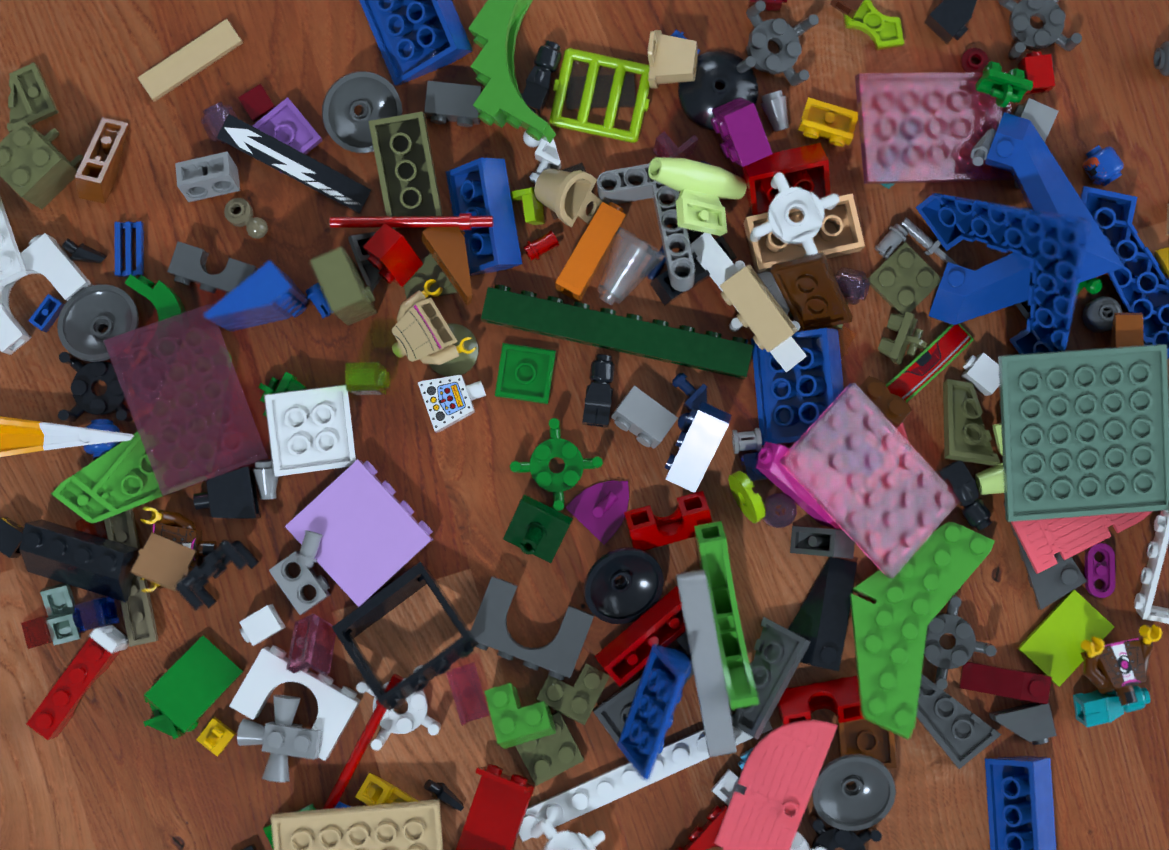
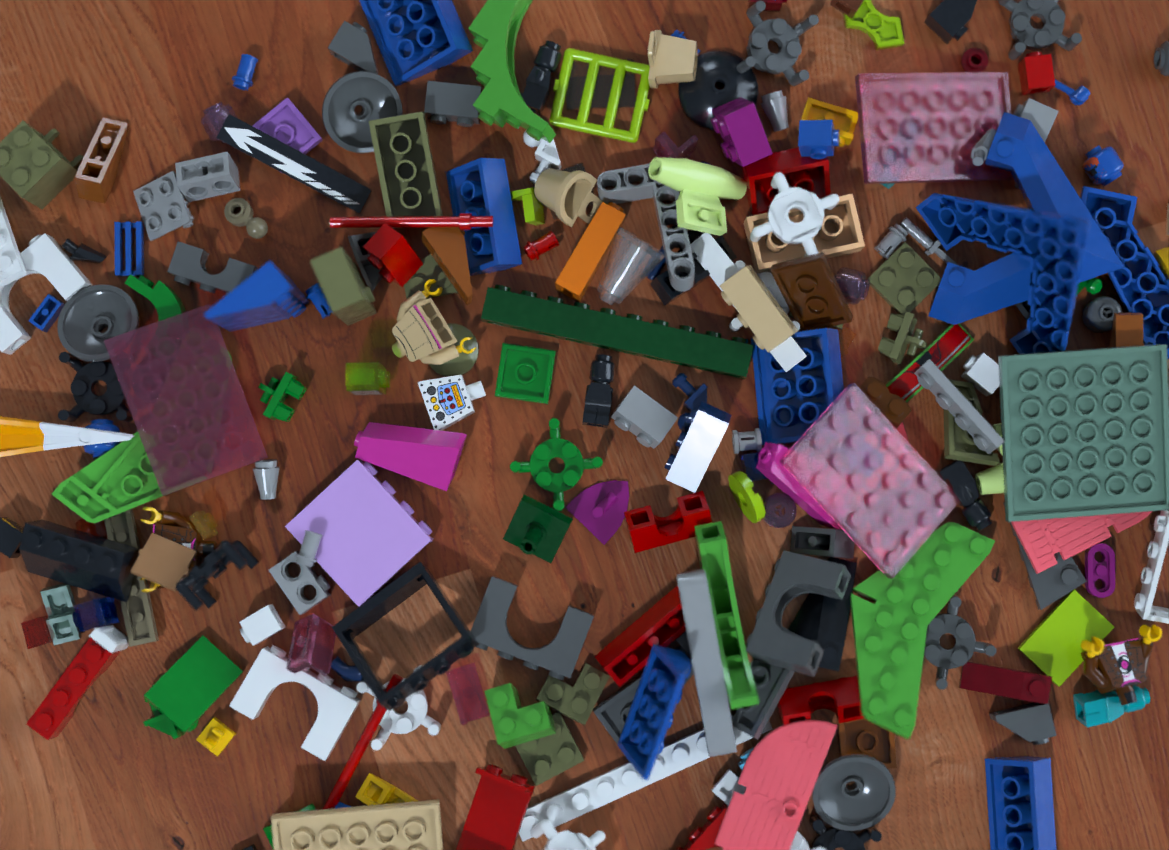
olive wing [7,63,59,132] -> none
tan tile [138,19,243,102] -> none
black torso [193,466,261,519] -> none
light grey brick [237,695,322,782] -> none
dark red tile [238,84,275,122] -> none
white plate [264,384,356,477] -> none
black bar [424,779,464,811] -> none
black dish [584,548,664,624] -> none
dark grey wing [916,674,1001,769] -> none
green hips [976,61,1033,108] -> none
none -> light grey hinge [133,171,194,241]
none -> clear yellow plate [189,511,218,540]
none -> blue pin [232,54,258,91]
none -> dark grey slope [328,21,379,75]
none -> dark blue arm [329,656,364,682]
none -> dark pink slope [354,422,467,491]
none -> dark grey arch [746,550,851,677]
none -> blue brick [798,120,840,159]
none -> light grey plate [914,359,1005,454]
none -> blue hand [1055,79,1090,105]

